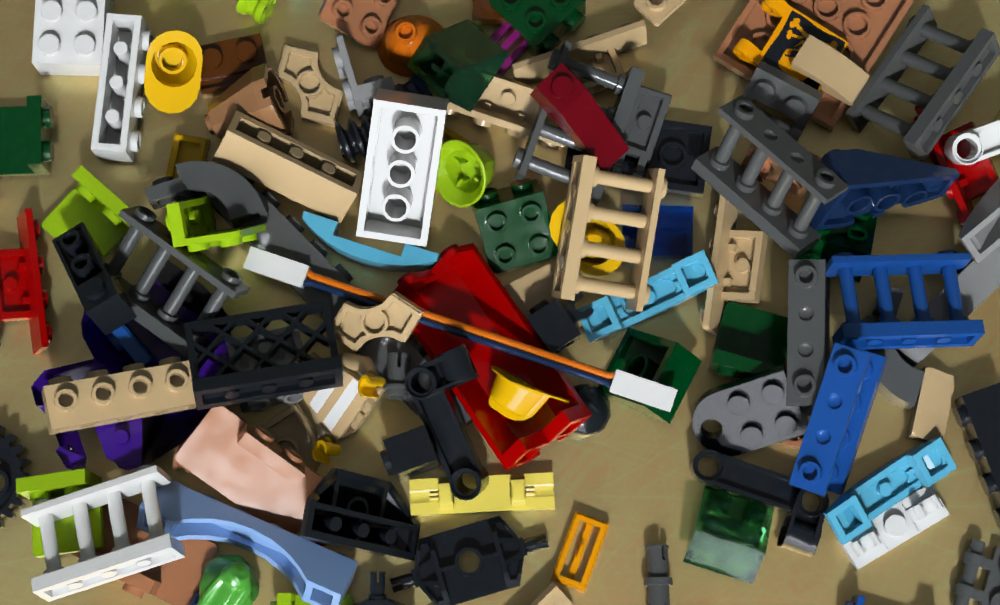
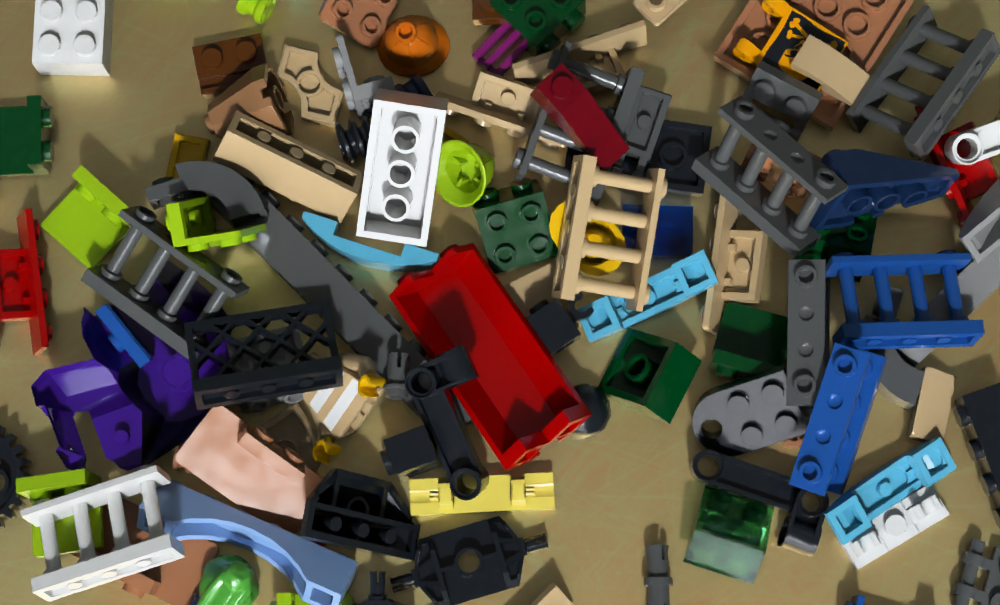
tan brick [41,357,196,435] -> none
black slope [52,222,137,336] -> none
white brick [91,13,153,162] -> none
yellow piece [144,30,203,114] -> none
piece [243,246,678,412] -> none
tan tile [333,291,426,352] -> none
clear green slope [406,19,509,112] -> none
yellow piece [489,366,569,421] -> none
light orange tile [550,511,609,592] -> none

